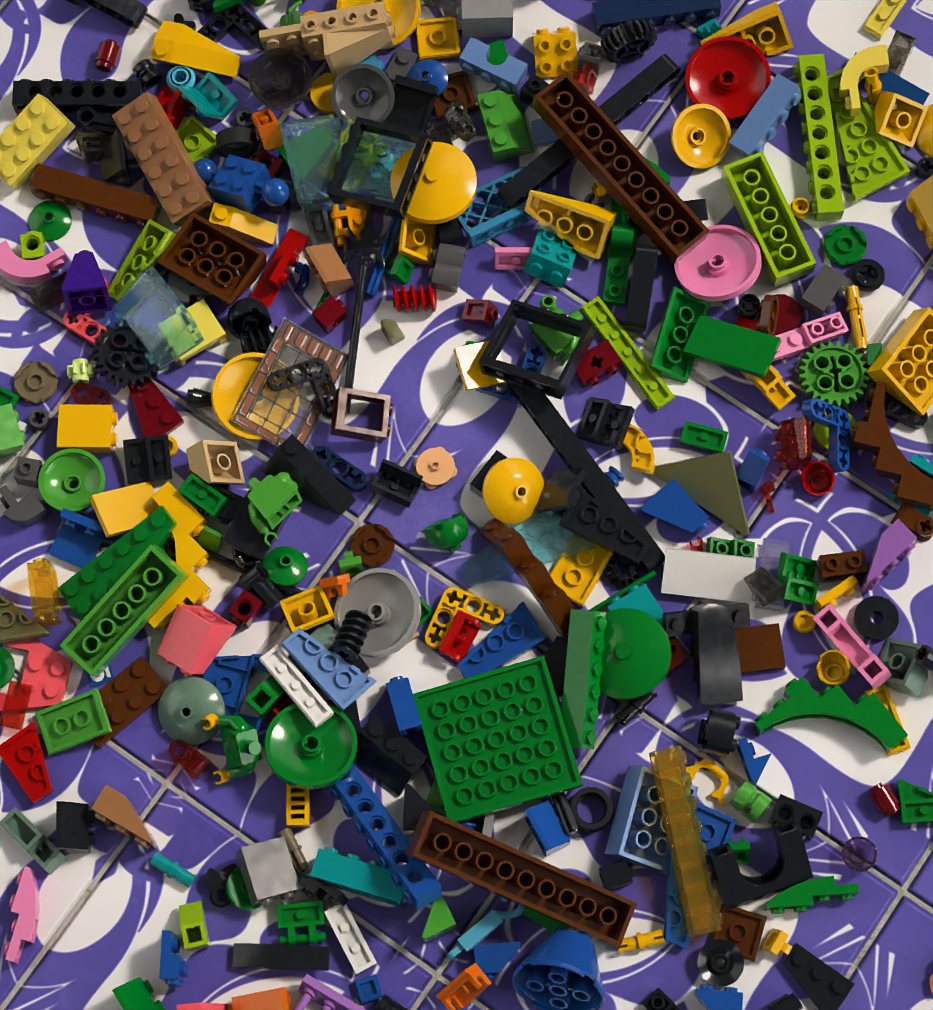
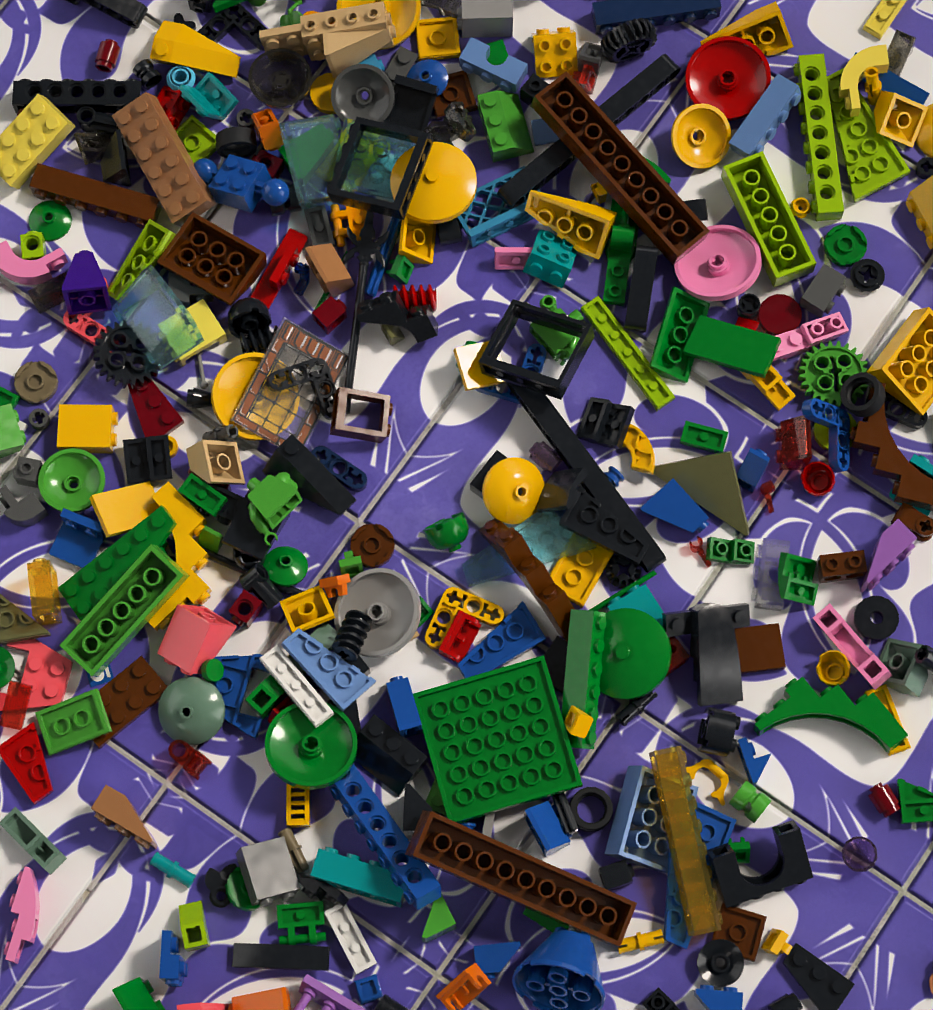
black slope [56,801,95,854] -> none
yellowish green gear [67,358,94,384] -> none
clear red beam [71,382,113,405] -> none
green torso [202,713,262,785] -> none
yellow slope [209,203,279,246] -> none
black bracket [369,459,423,508] -> none
light nougat piece [414,447,457,490] -> none
dark grey brick [428,243,466,293] -> none
medium azure piece [447,897,525,961] -> none
dark red bracket [462,299,498,328] -> none
dark red brick [574,339,621,388] -> none
white tile [661,548,756,603] -> none
teal tile [696,18,722,40] -> none
clear smoke slope [744,567,786,607] -> none
reddish brown plate [757,295,779,336] -> none
green slope [764,876,859,914] -> none
black brick [768,794,823,842] -> none
yellow tile [793,610,816,634] -> none
yellow plate [814,575,858,612] -> none
yellow pin [844,286,868,352] -> none
green slope [867,343,882,367] -> none
none -> light grey hinge [196,351,208,389]
none -> green tile [201,659,224,682]
none -> dark grey pin [202,424,239,441]
none -> black arch [356,290,438,343]
none -> brick [529,441,562,473]
none -> yellow slope [564,705,593,738]
none -> black tyre [840,372,886,417]

